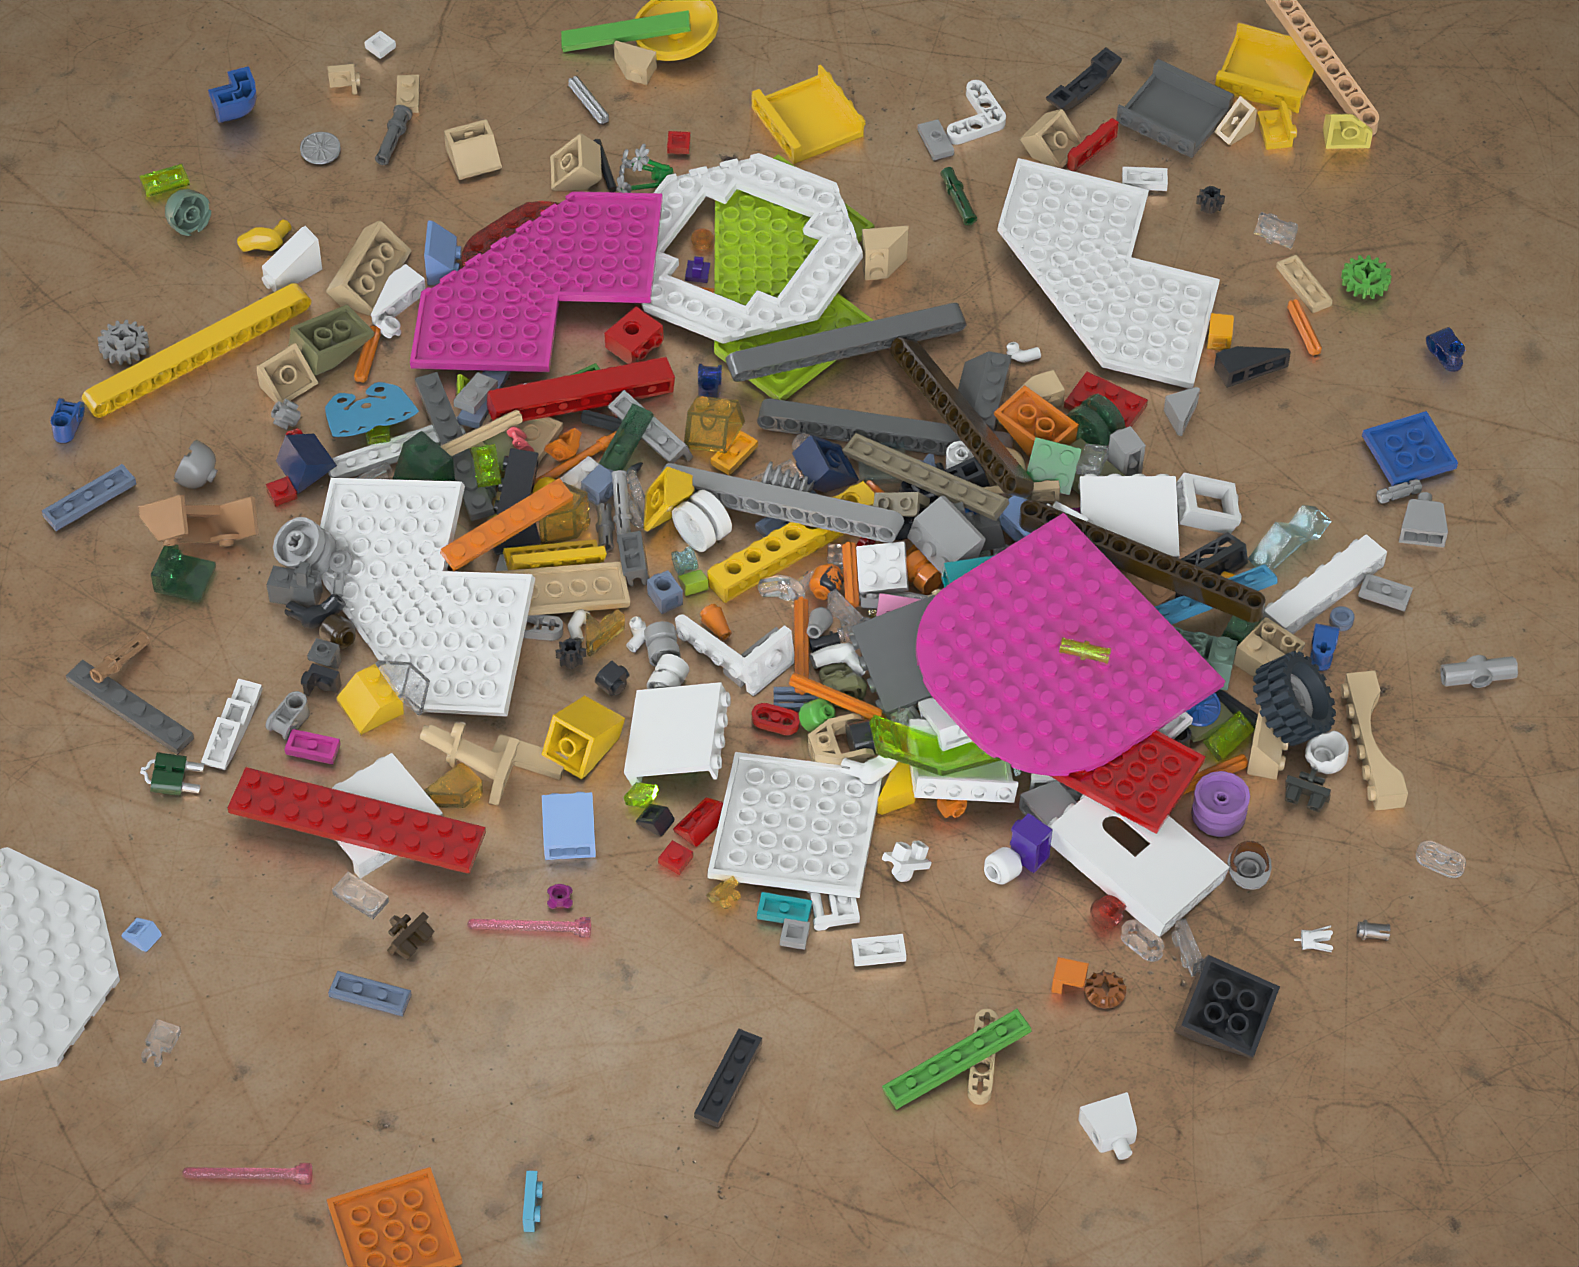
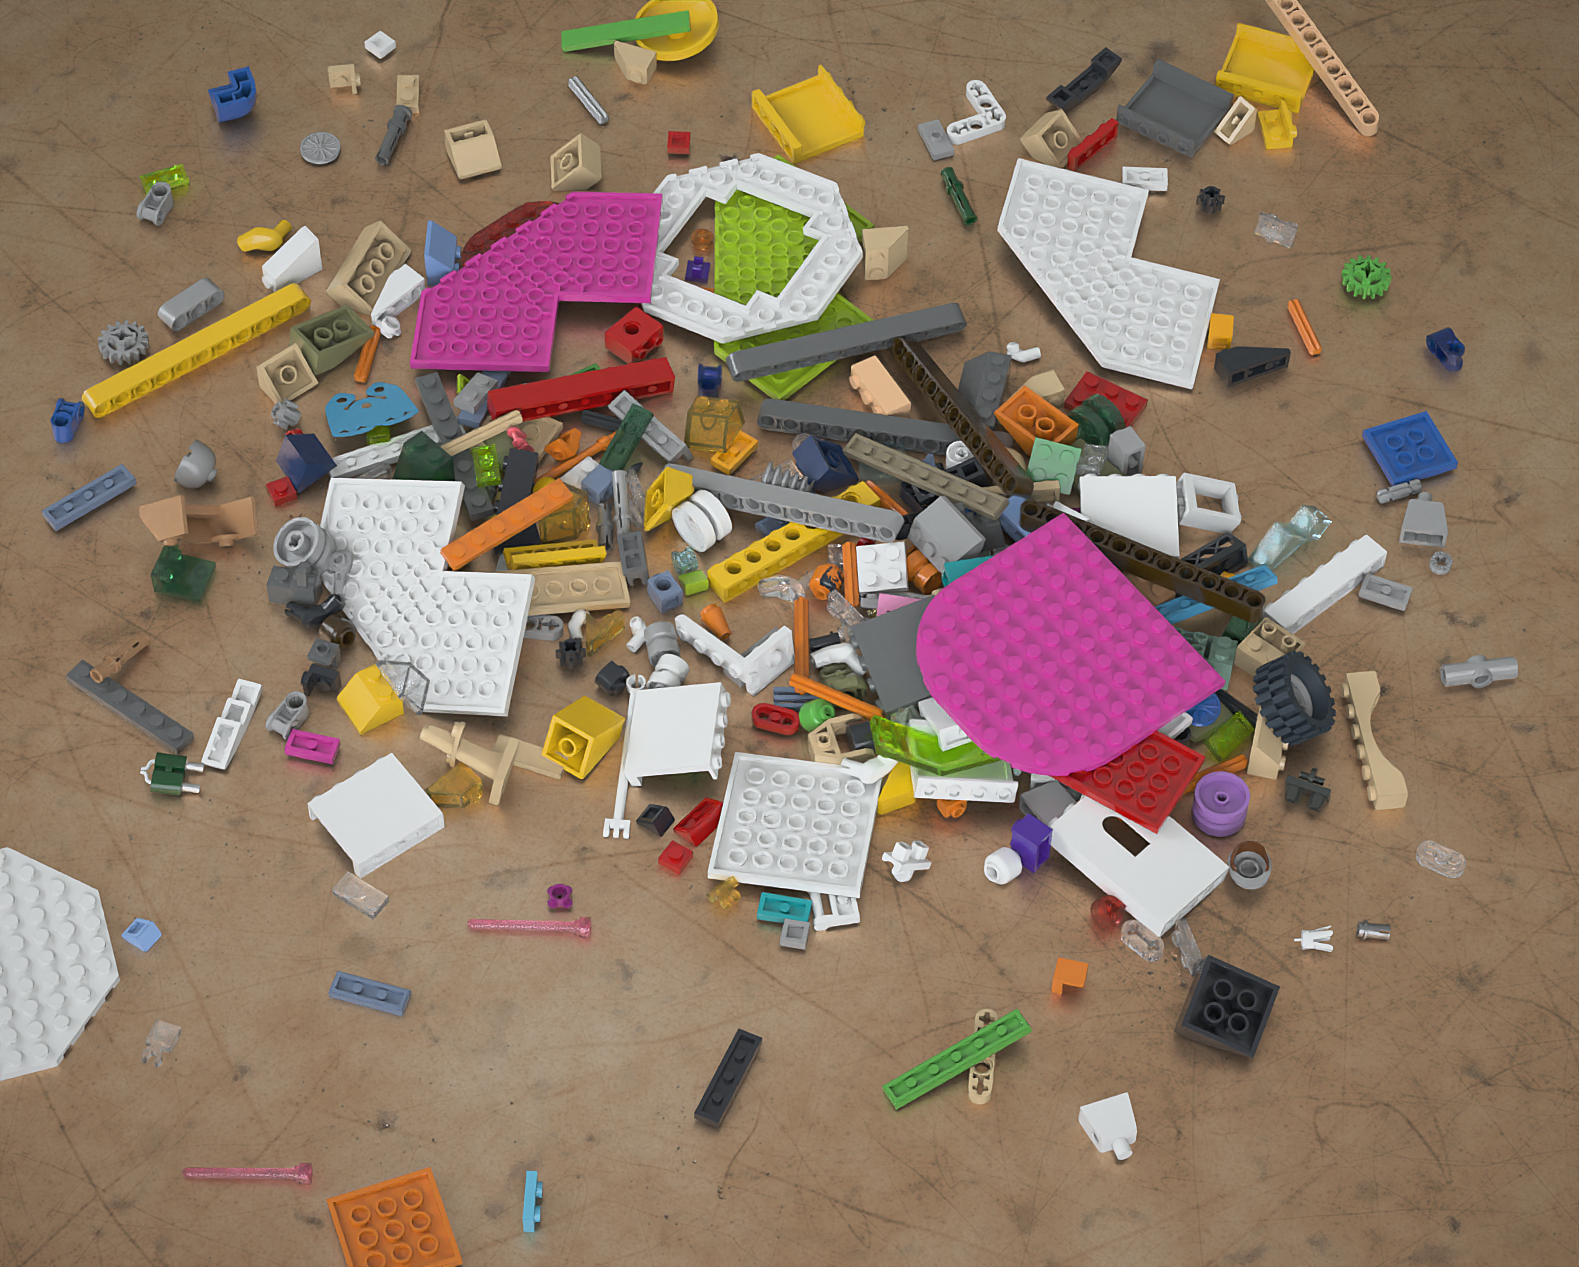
sand green cylinder [165,189,211,236] -> none
red plate [227,767,486,874] -> none
dark brown hips [387,912,435,960] -> none
light blue brick [542,792,596,860] -> none
black bar [593,139,617,192] -> none
plant [616,144,674,193] -> none
clear neon green plate [623,782,659,808] -> none
light grey cone [807,607,833,639] -> none
white plate [851,934,906,966] -> none
dark tan bracket [873,492,930,517] -> none
clear neon green pin [1059,637,1112,664] -> none
dark orange gear [1084,969,1126,1008] -> none
light grey slope [1164,387,1200,436] -> none
tan tile [1276,255,1333,314] -> none
white hair [1305,730,1349,774] -> none
blue piece [1310,623,1340,671] -> none
light yellow slope [1323,114,1373,149] -> none
sand blue tile [1329,606,1355,631] -> none
none -> light grey piece [136,182,174,226]
none -> light grey beam [158,278,224,331]
none -> white hinge [603,674,646,839]
none -> light nougat brick [849,356,911,418]
none -> light grey bush [1429,551,1453,575]

